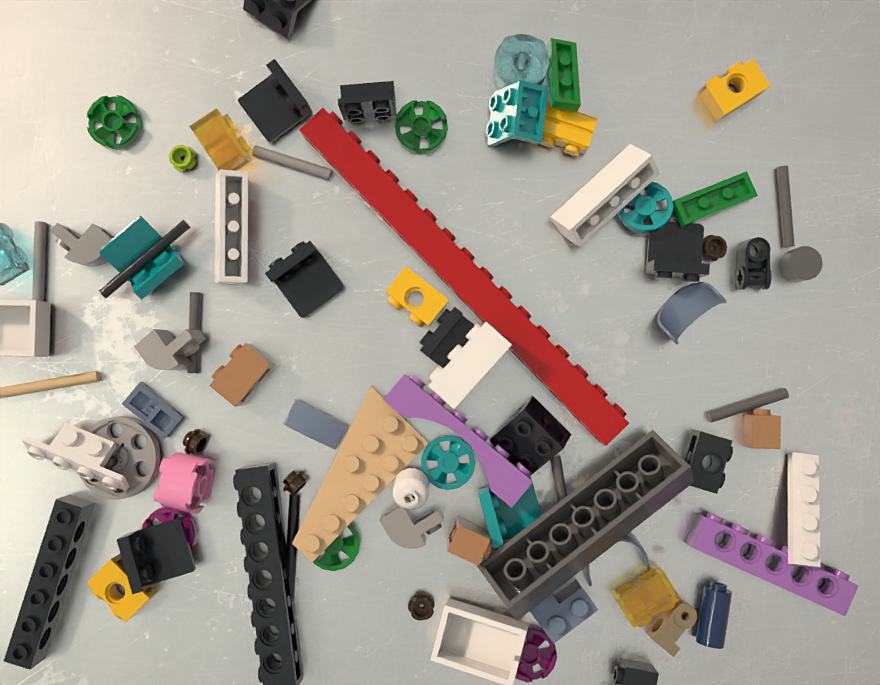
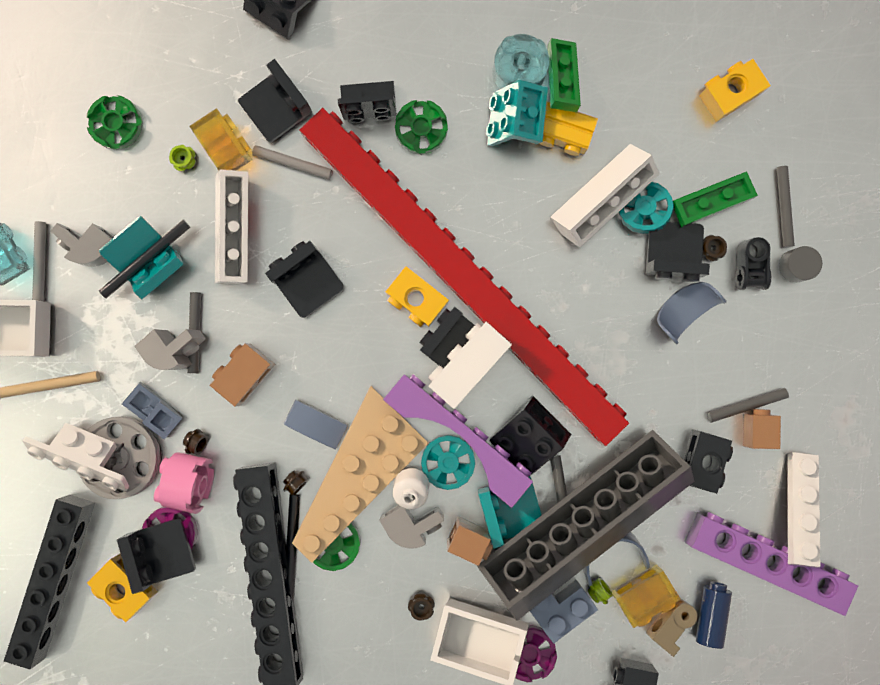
none -> lime plate [588,577,613,604]

